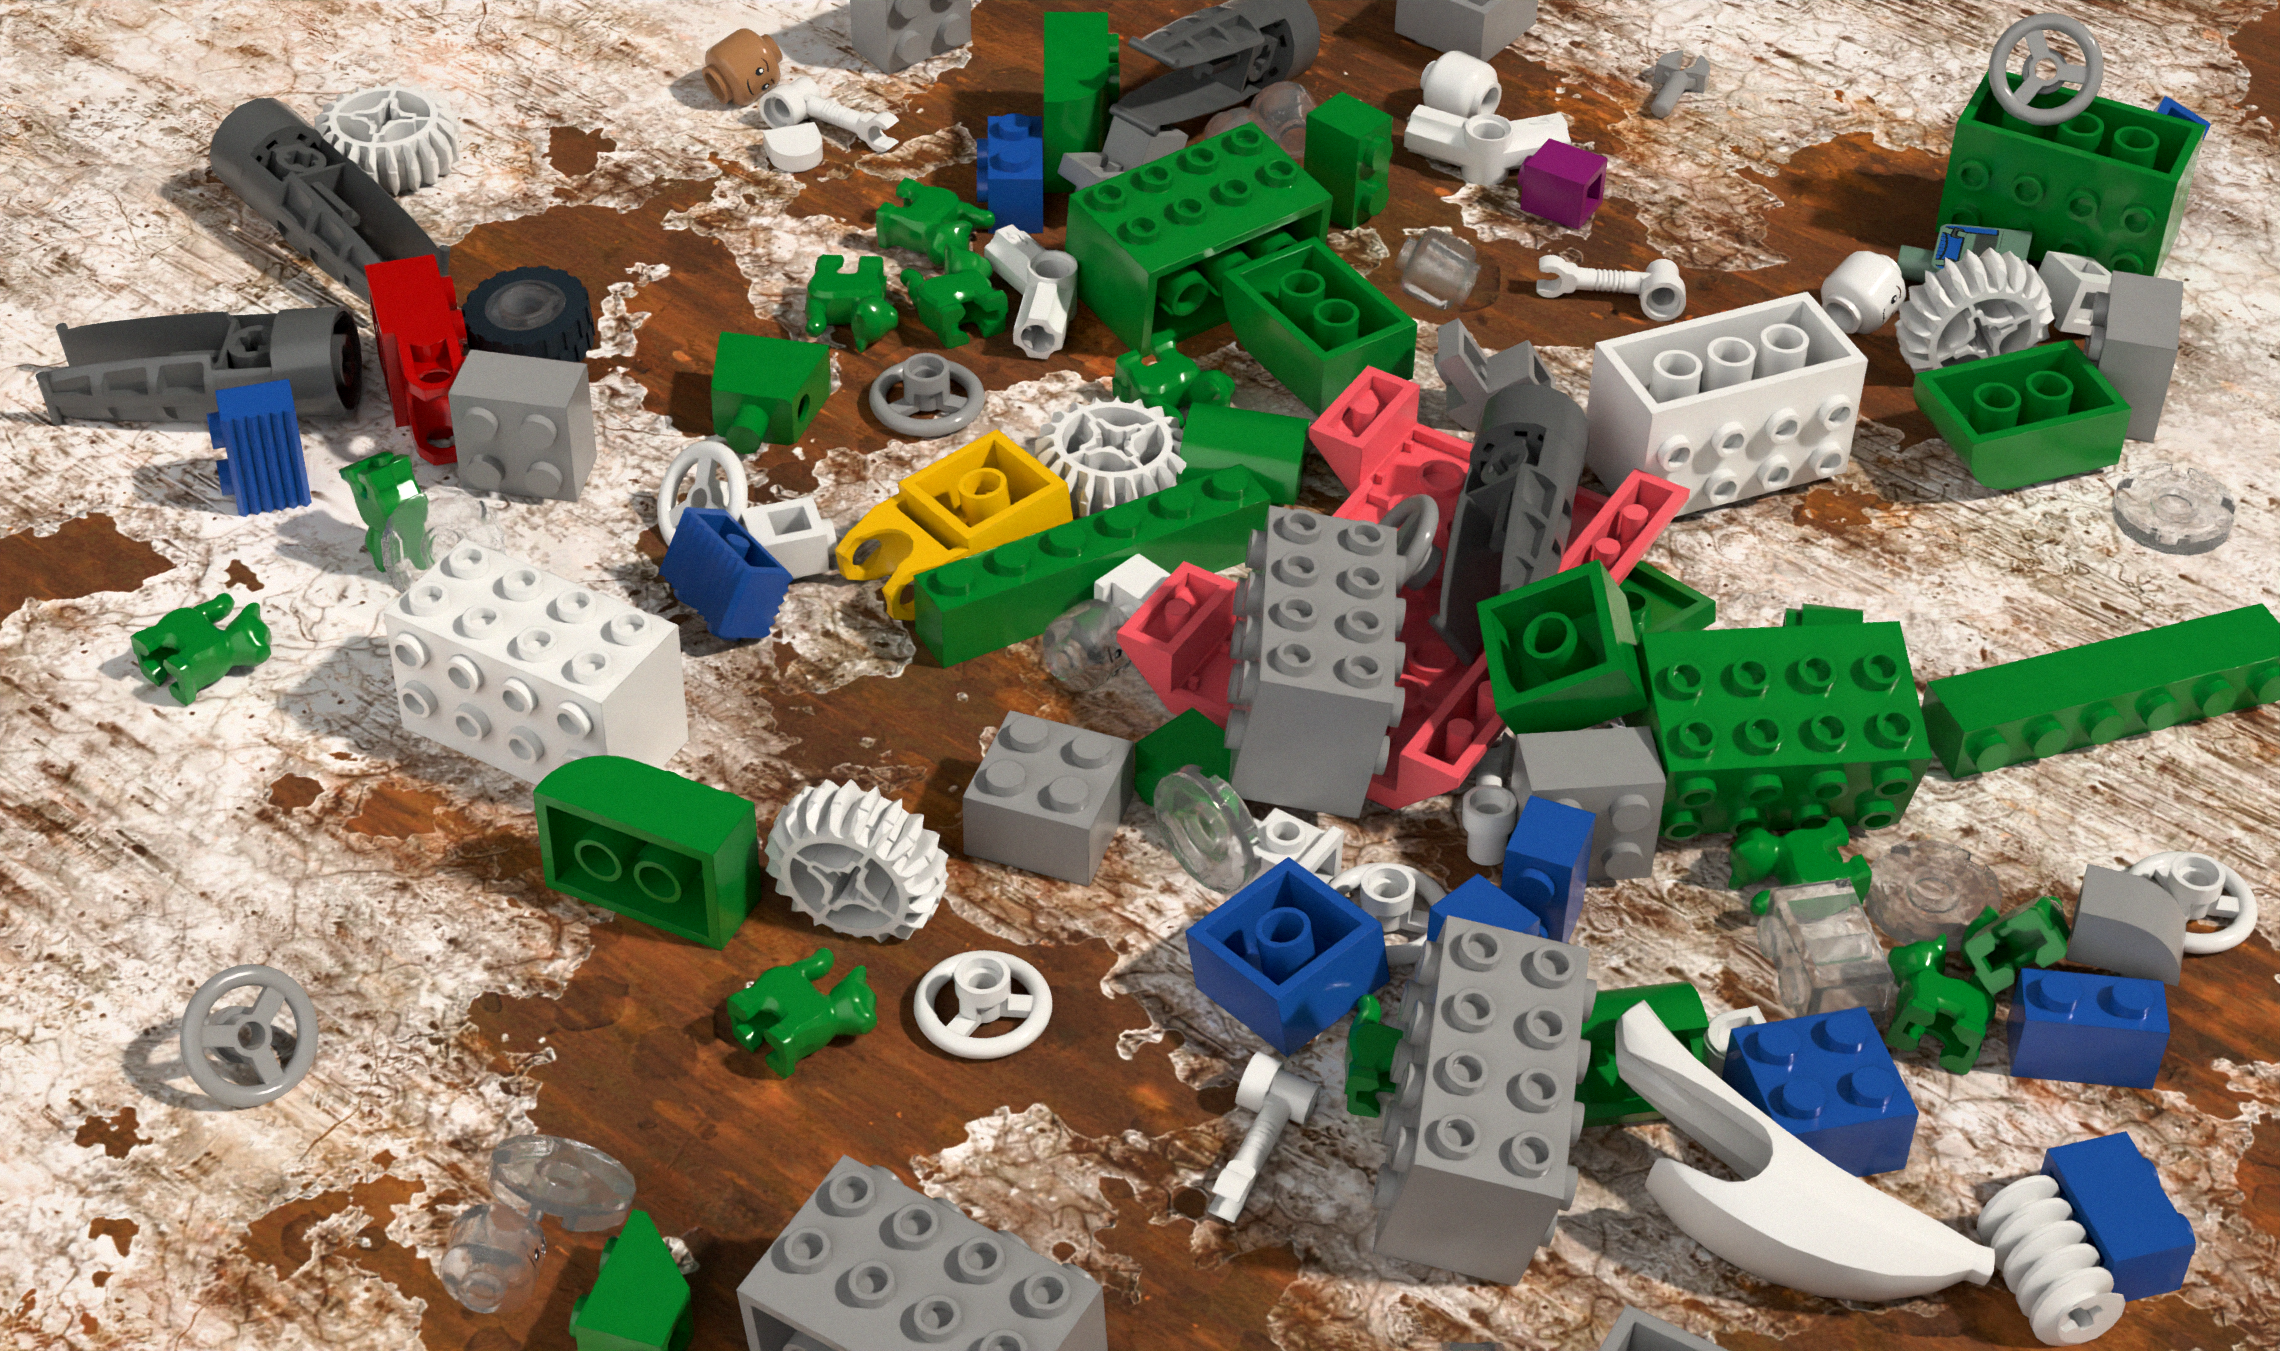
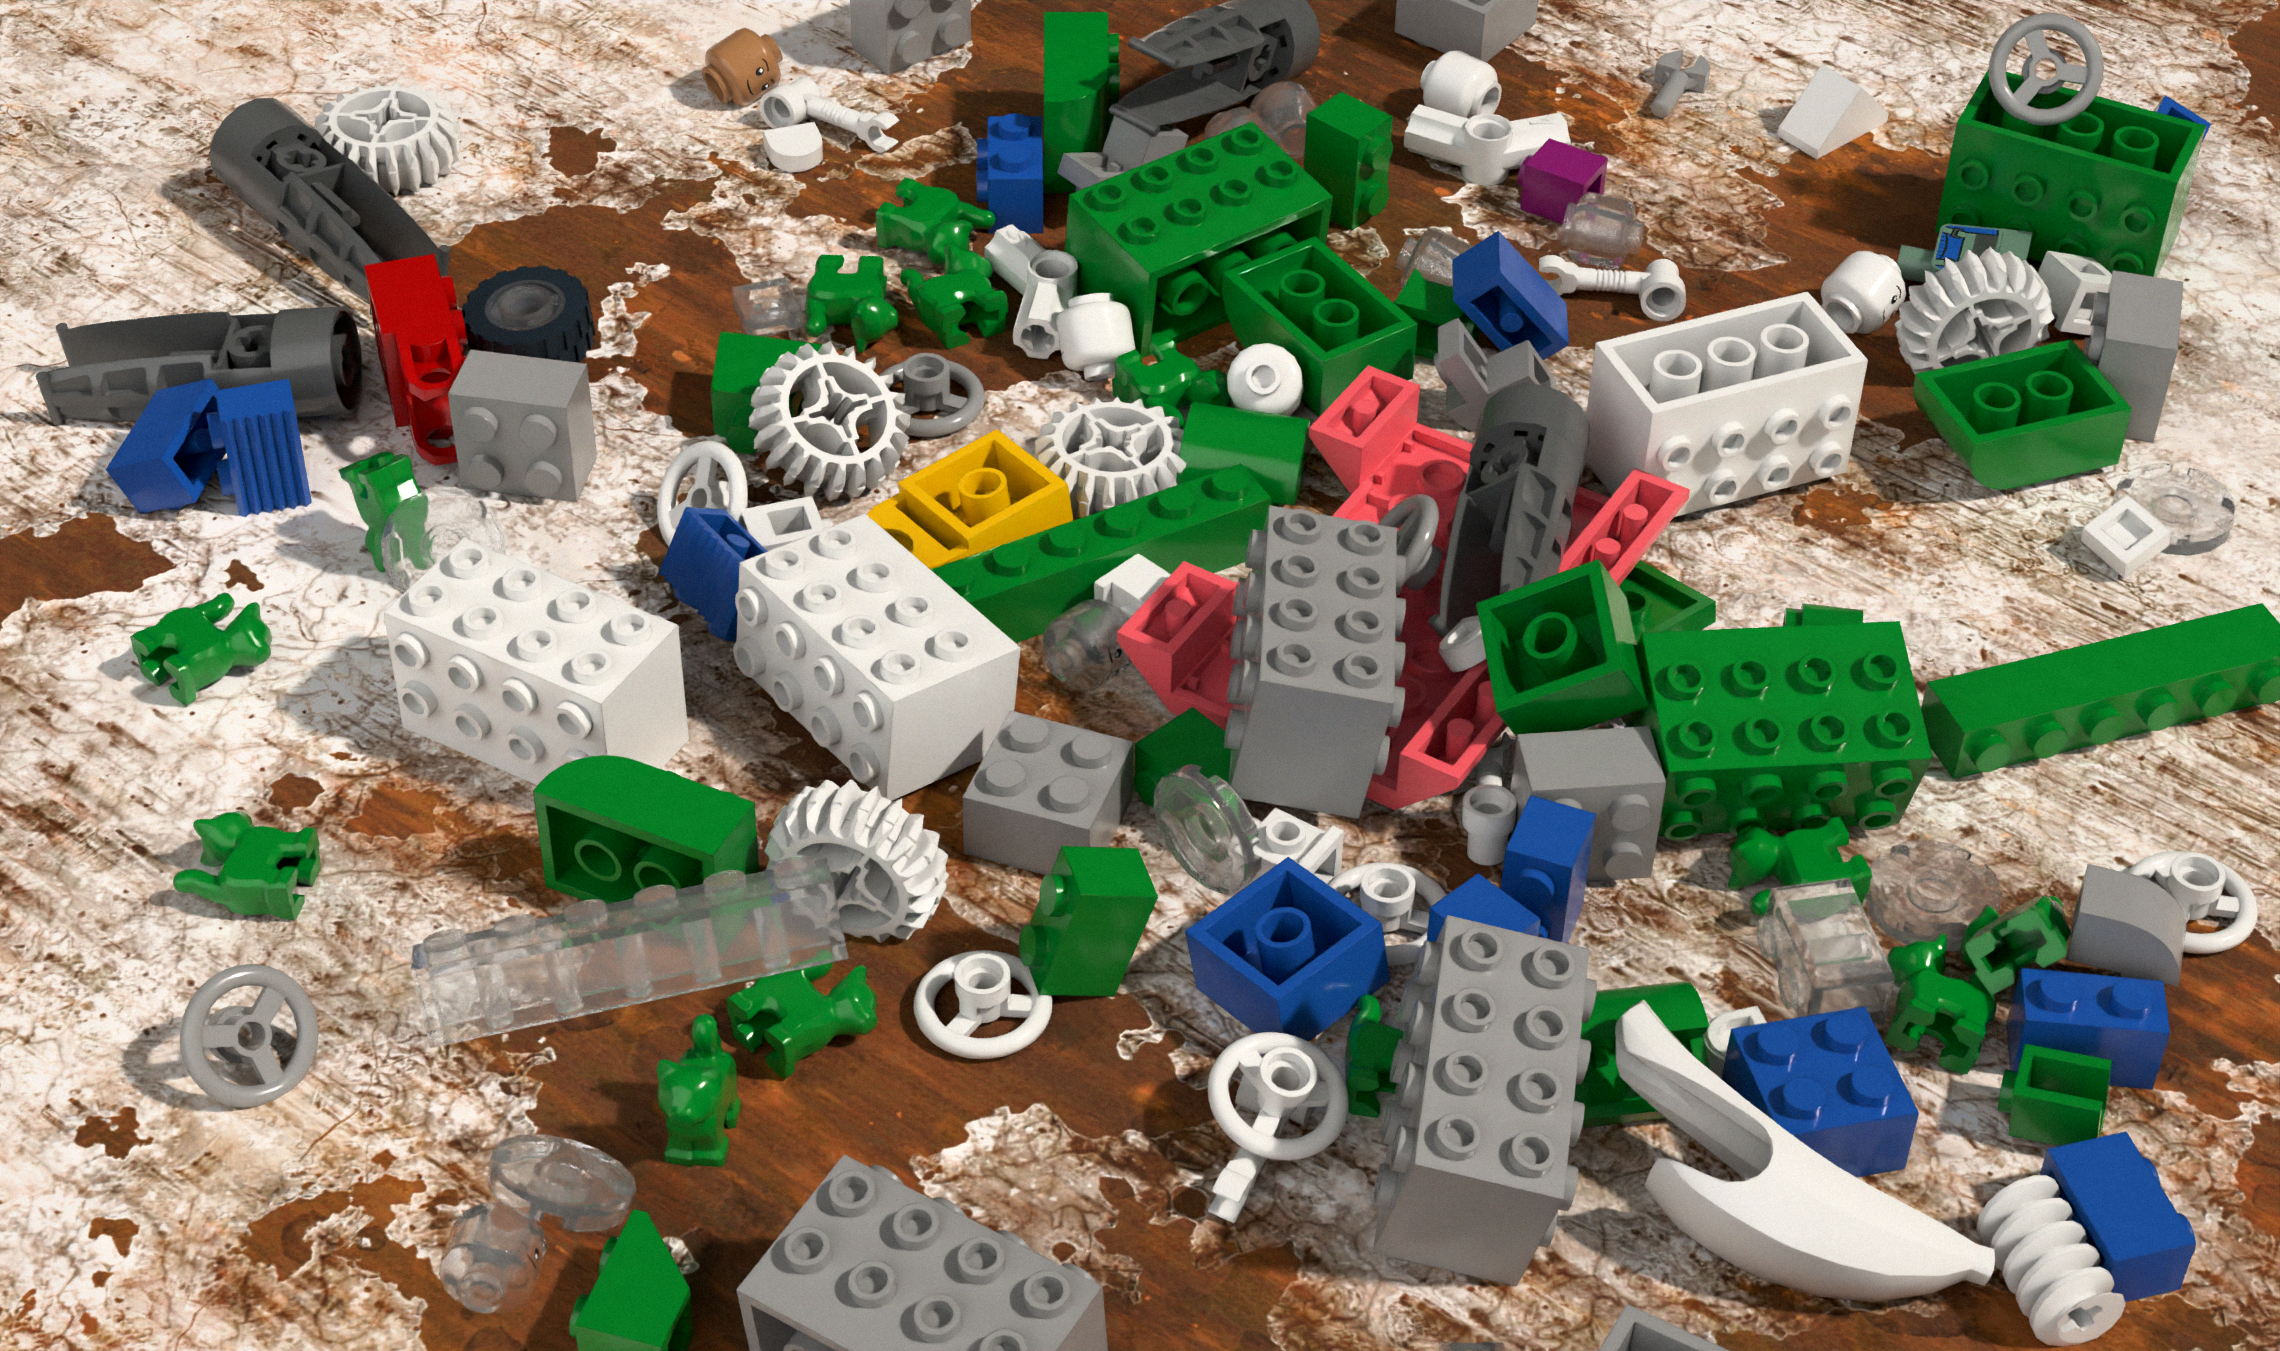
none -> blue brick [106,378,226,514]
none -> green animal [173,811,321,920]
none -> clear brick [411,856,849,1048]
none -> green animal [656,1014,741,1167]
none -> clear plate [732,277,802,336]
none -> white brick [733,514,1021,801]
none -> white gear [748,340,911,502]
none -> green brick [1019,846,1158,996]
none -> white head [1057,293,1135,381]
none -> white piece [1208,1032,1349,1161]
none -> white head [1227,343,1304,416]
none -> green window [1394,268,1481,360]
none -> white tile [1438,615,1486,672]
none -> blue brick [1452,231,1569,360]
none -> clear head [1560,192,1645,269]
none -> white slope [1777,64,1889,159]
none -> green window [1998,1044,2112,1146]
none -> white plate [2081,494,2171,578]

